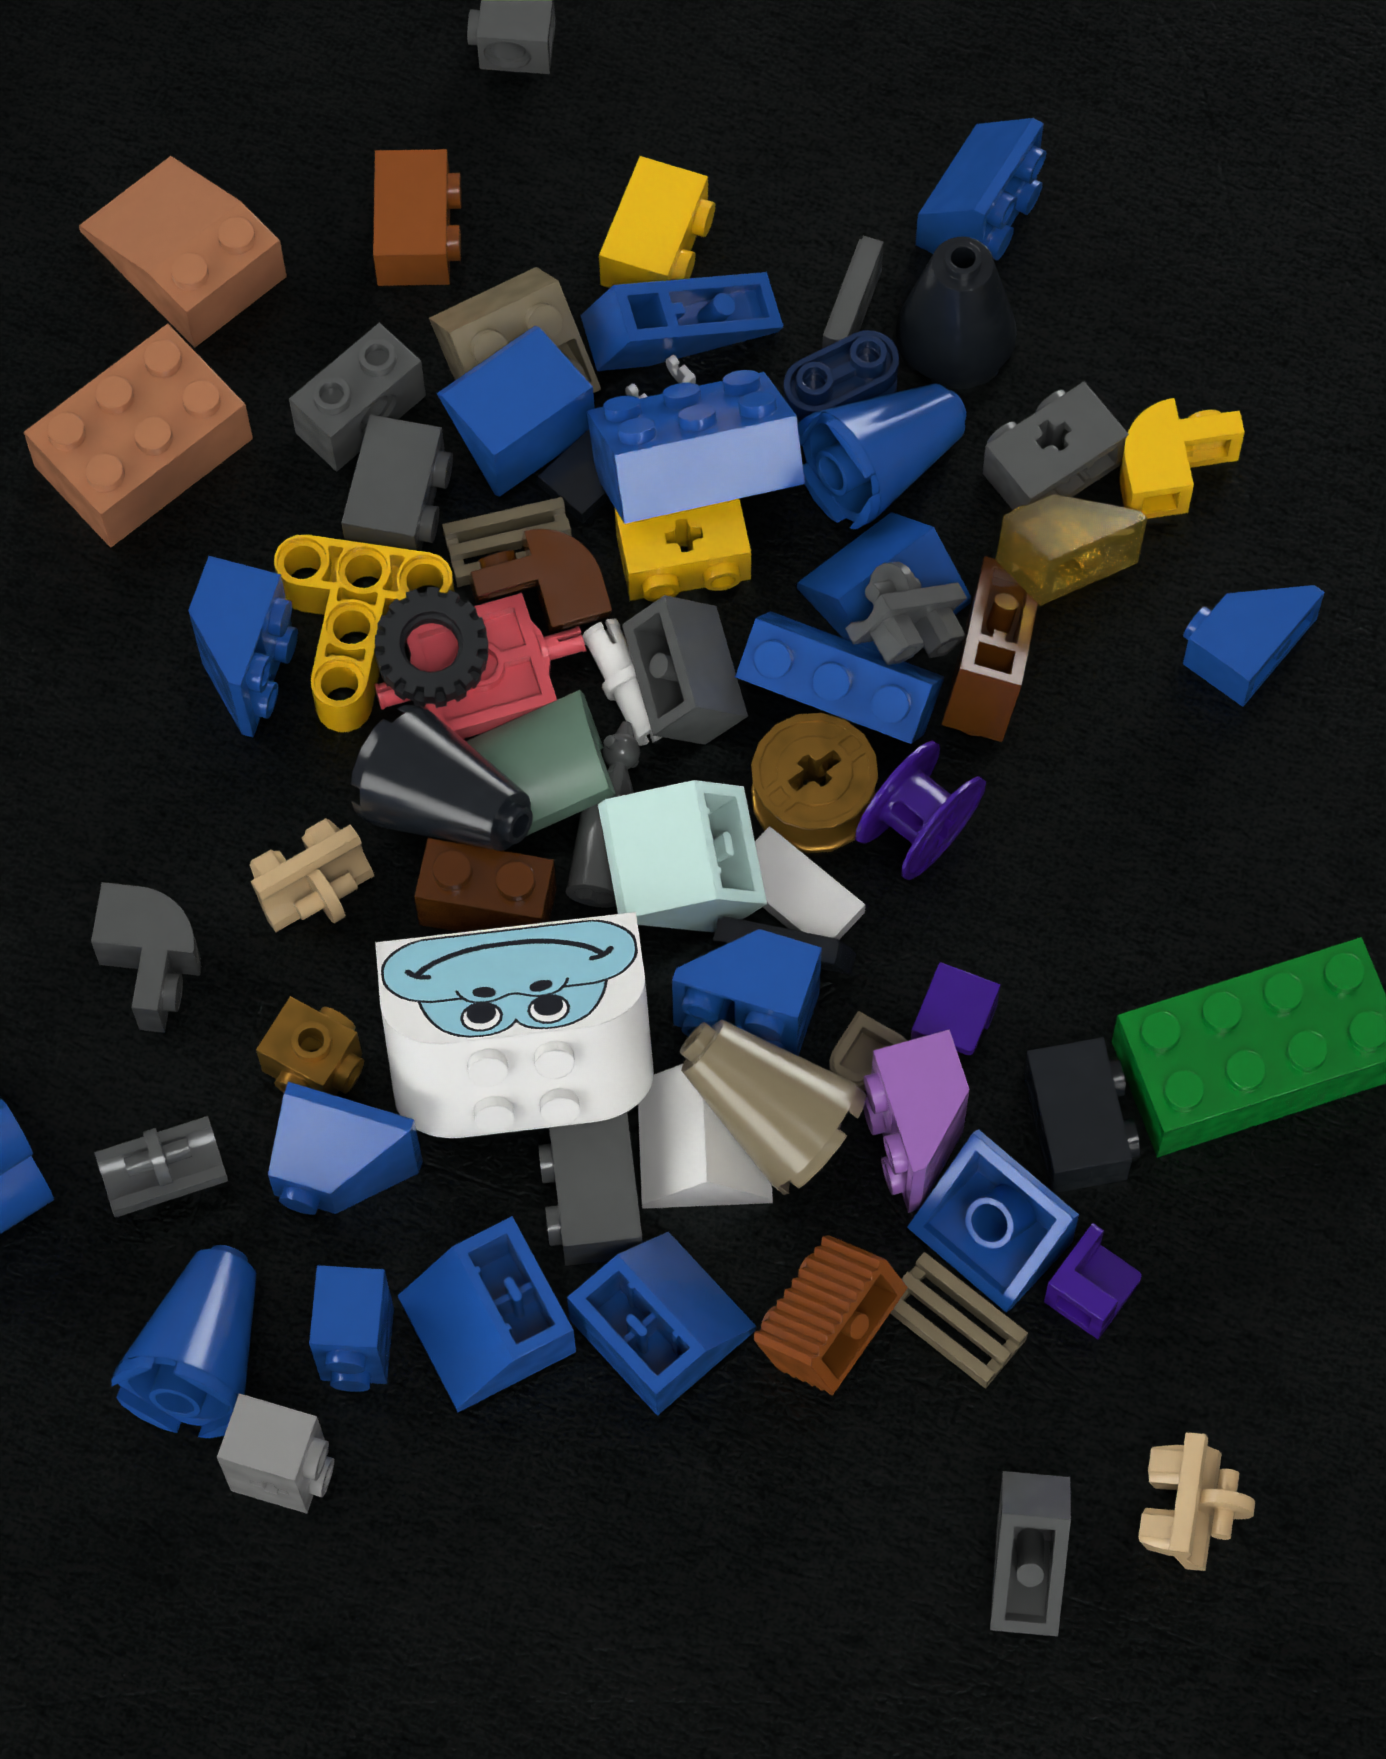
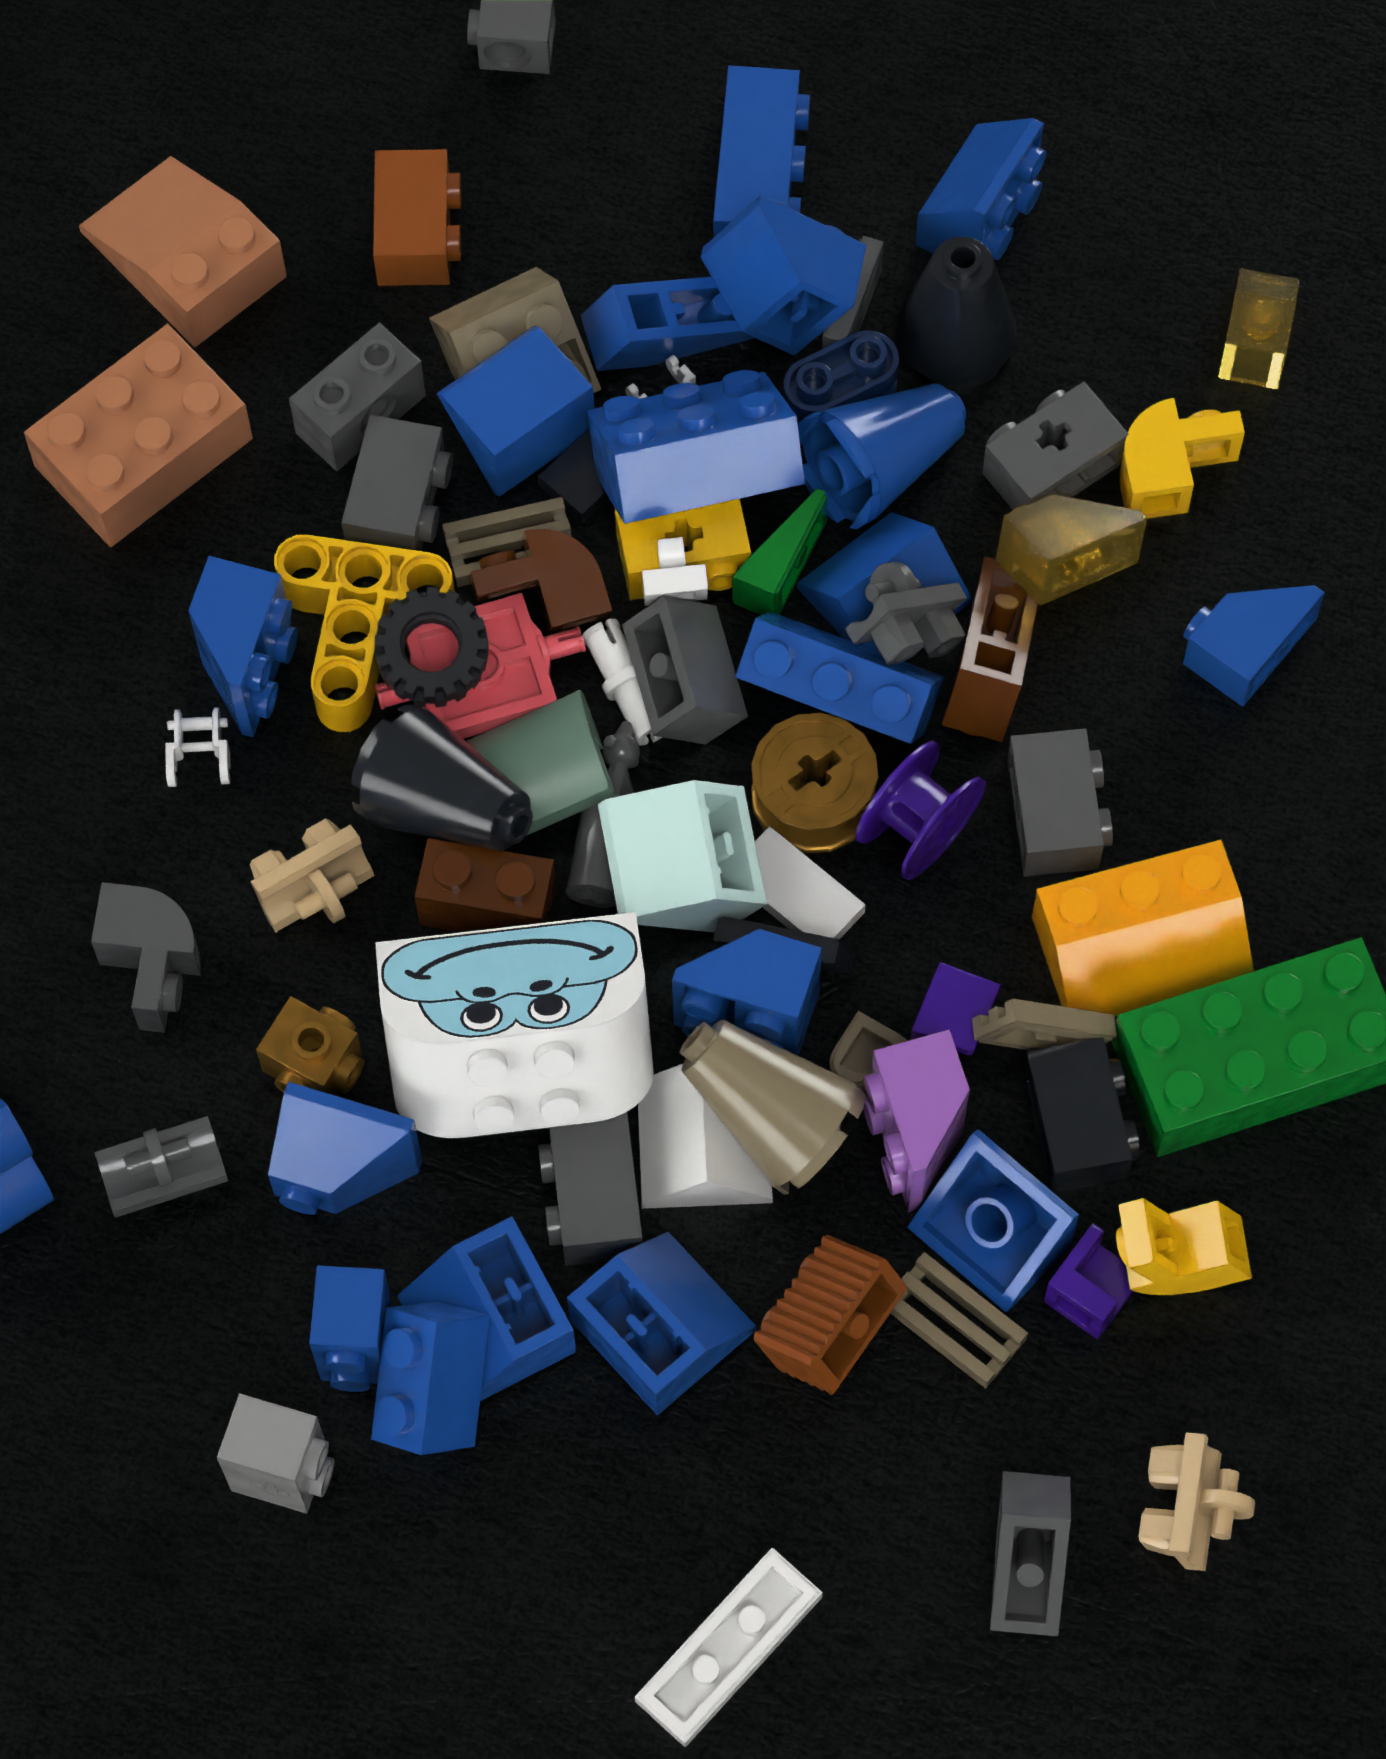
blue cone [111,1245,257,1438] -> none
yellow brick [599,156,715,288] -> none
none -> white piece [166,707,230,787]
none -> blue brick [371,1301,490,1455]
none -> white tile [635,1548,823,1747]
none -> white tile [642,537,708,606]
none -> blue slope [701,195,866,356]
none -> blue brick [713,65,810,237]
none -> green slope [732,488,827,615]
none -> dark tan tile [972,999,1117,1050]
none -> dark grey brick [1007,728,1113,877]
none -> light orange slope [1032,840,1254,1020]
none -> yellow brick [1116,1198,1252,1295]
none -> clear yellow slope [1218,268,1299,389]

